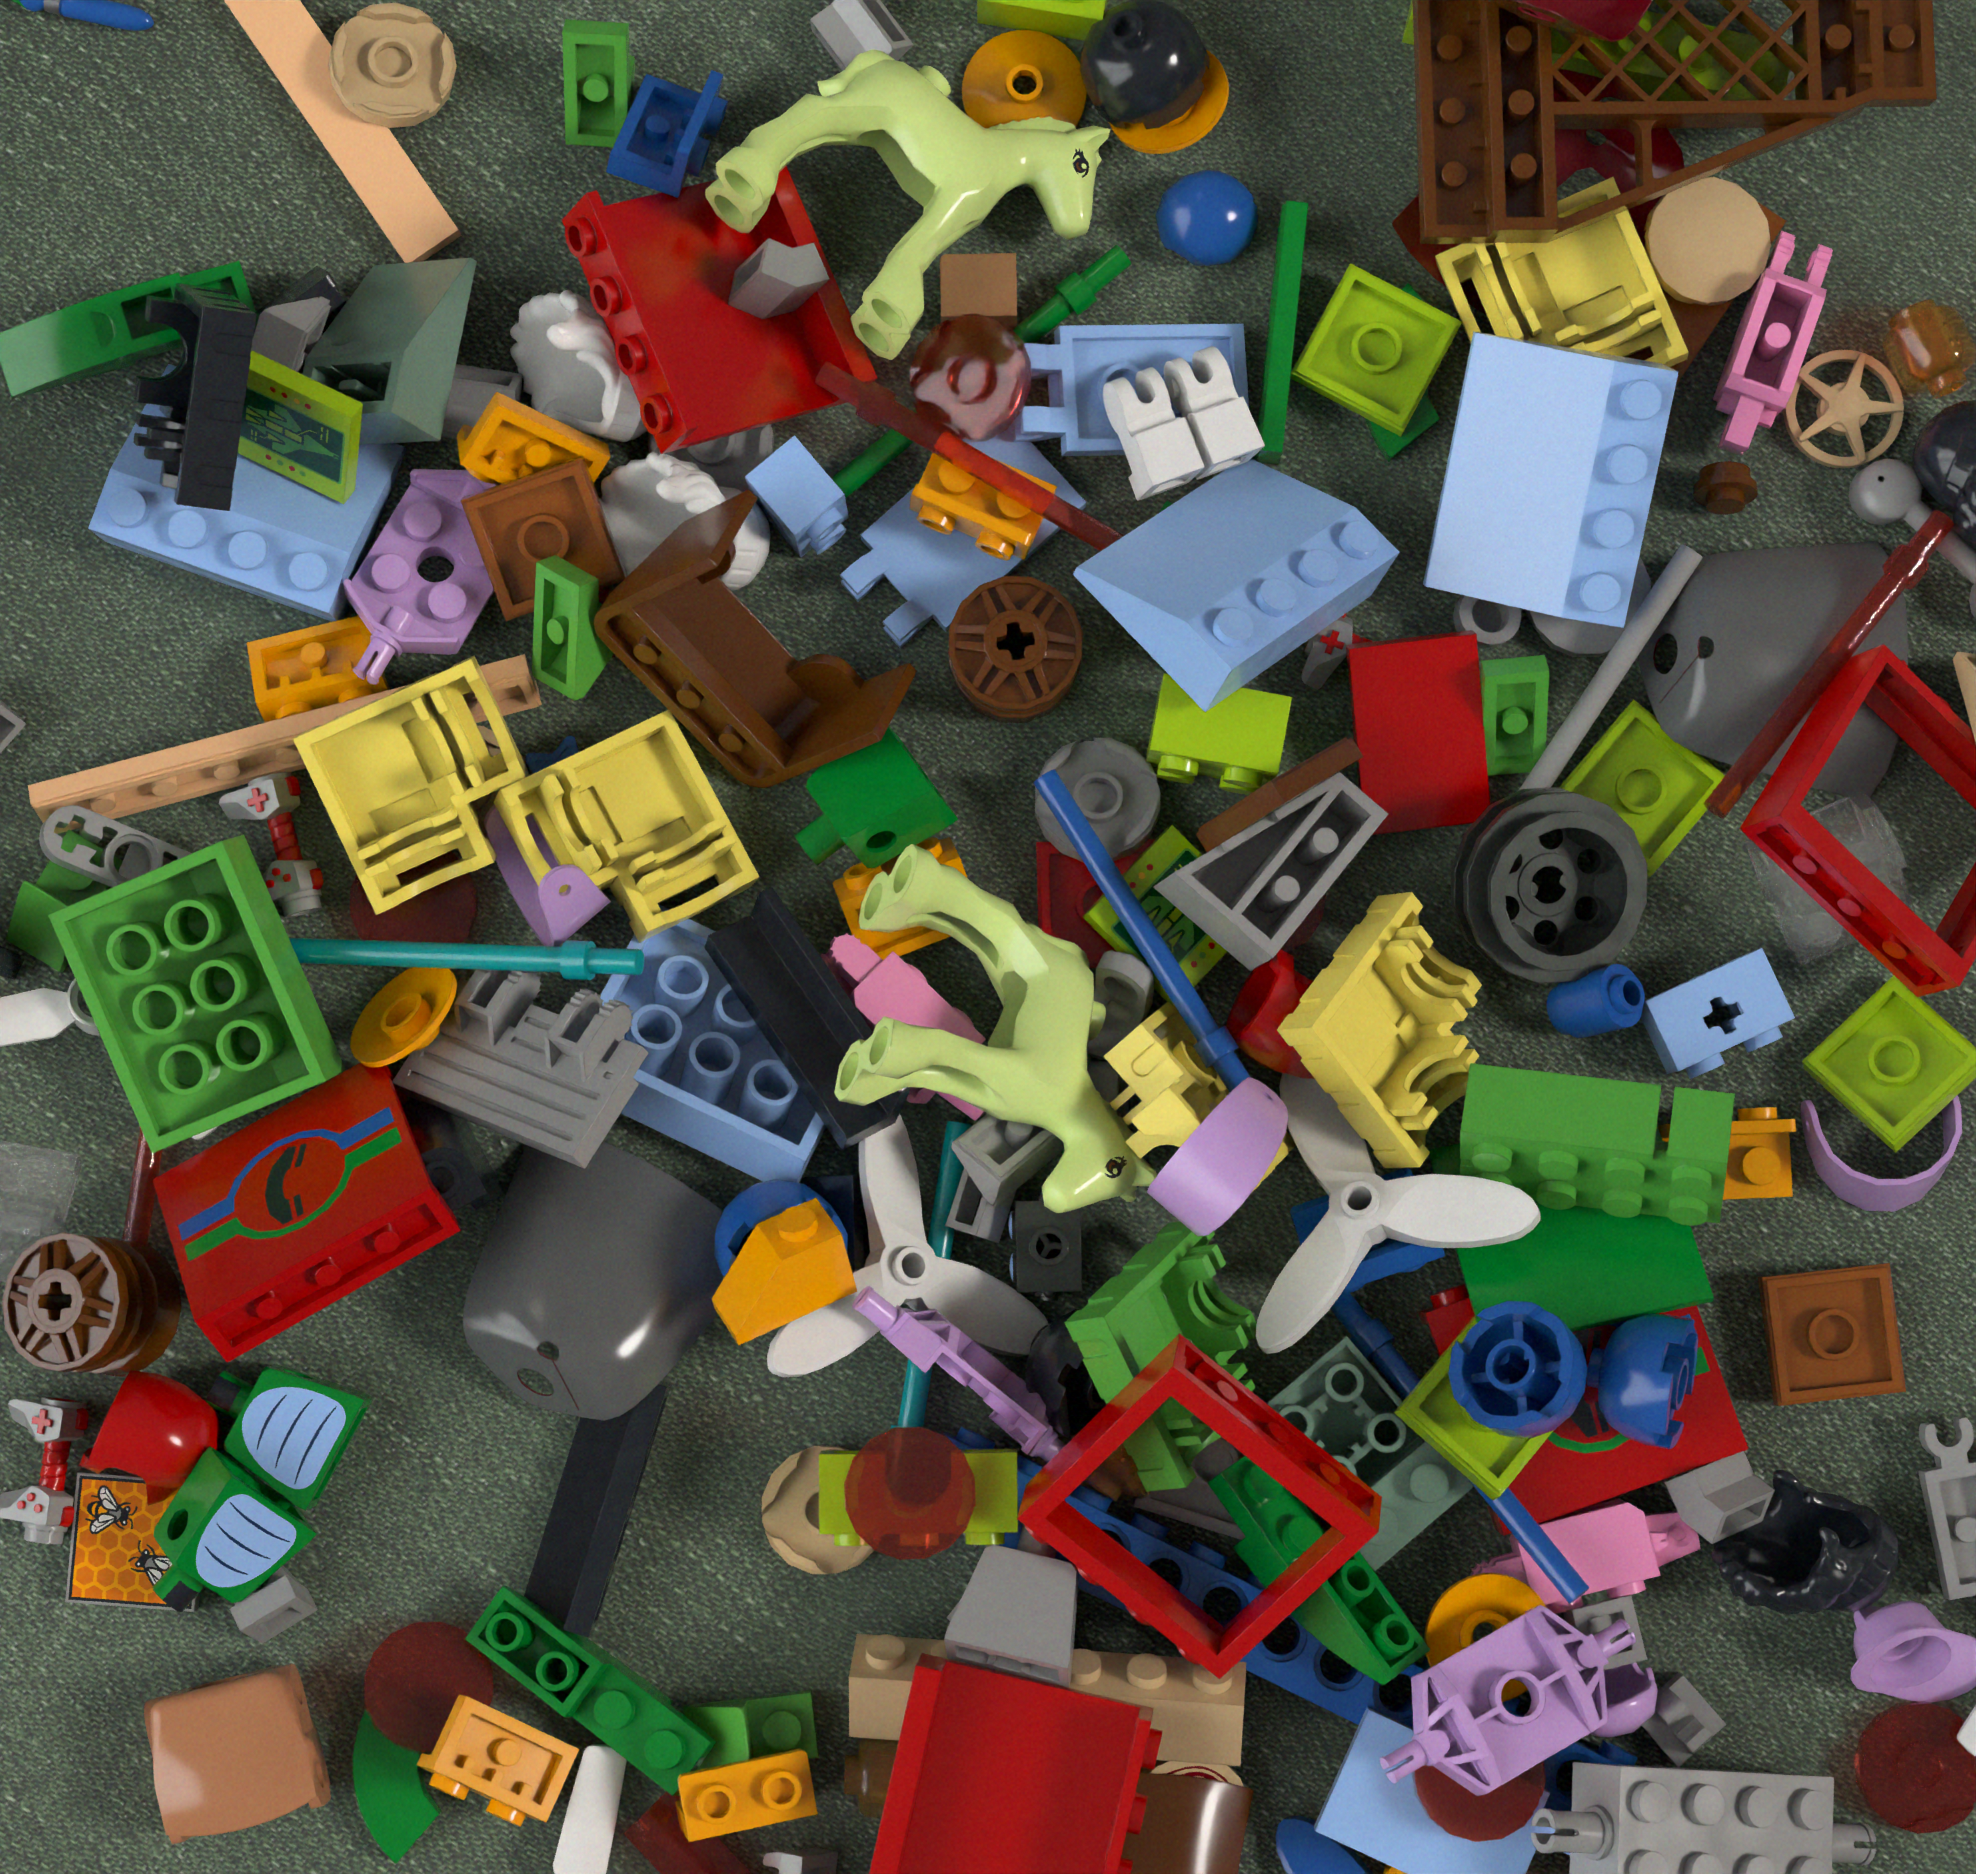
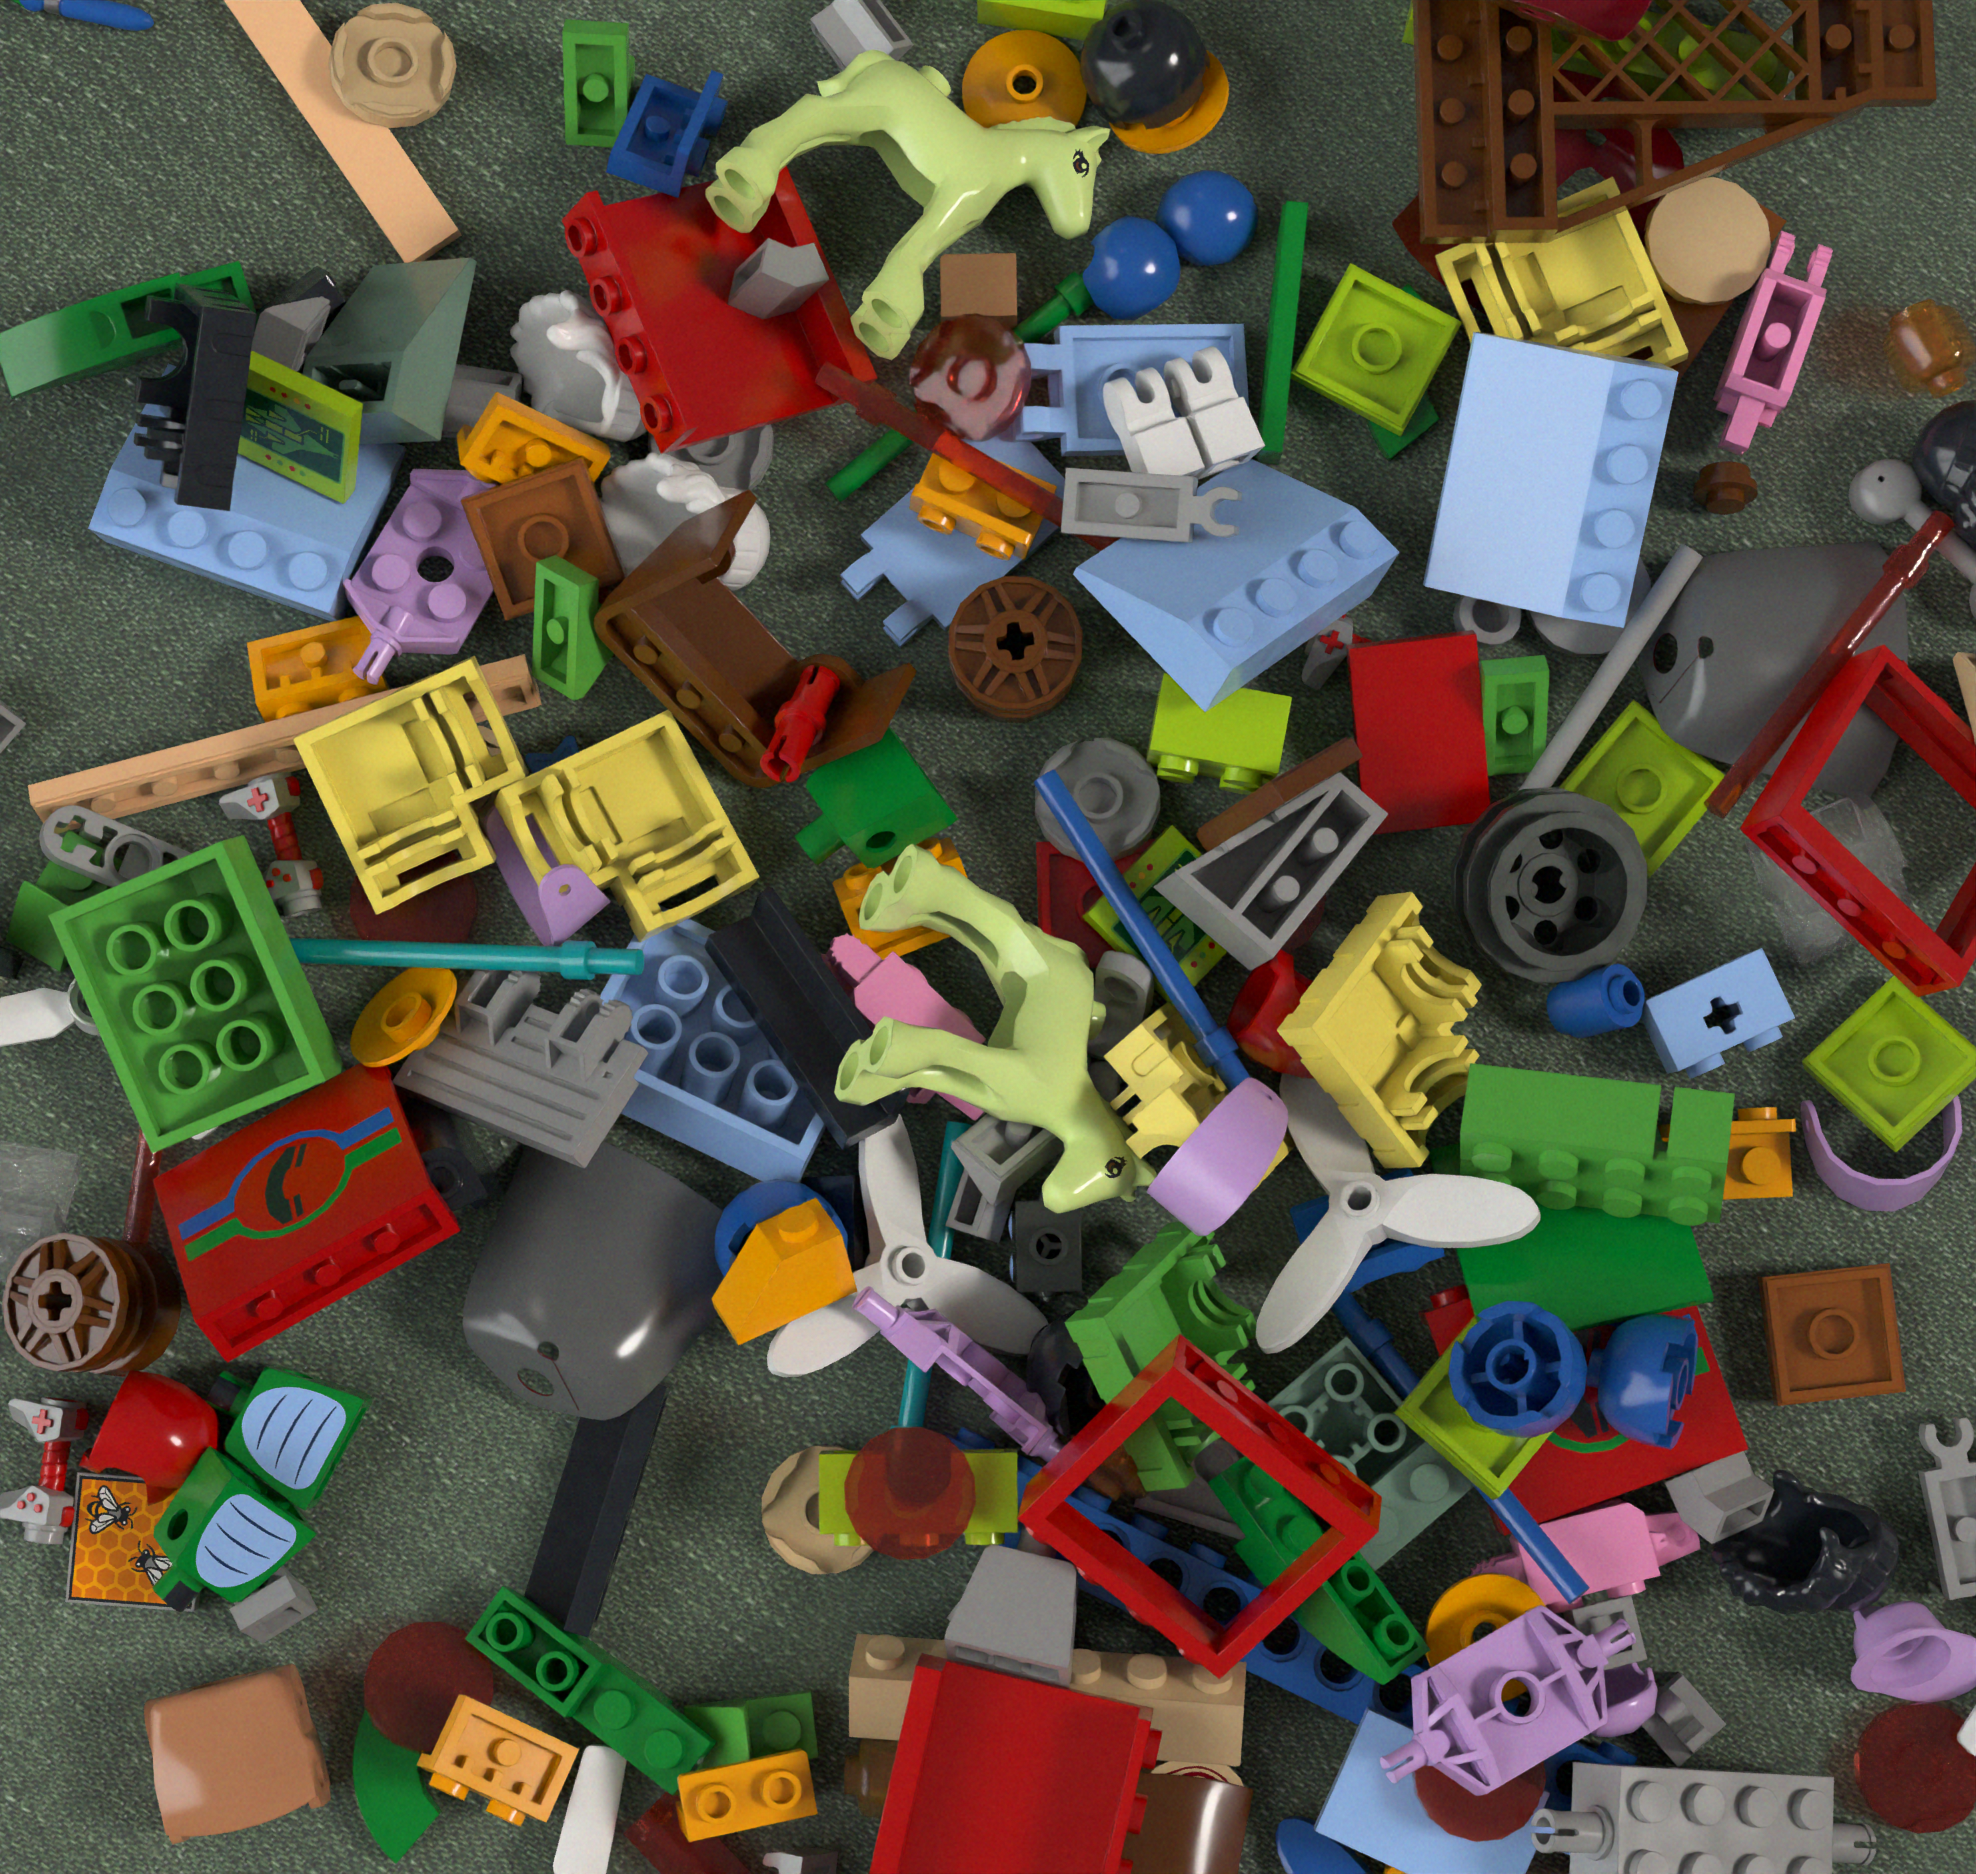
light blue brick [745,435,849,557] -> none
tan wheel [1783,350,1904,469] -> none
none -> red pin [760,665,840,783]
none -> light grey plate [1061,468,1242,543]
none -> blue hair [1083,215,1181,321]

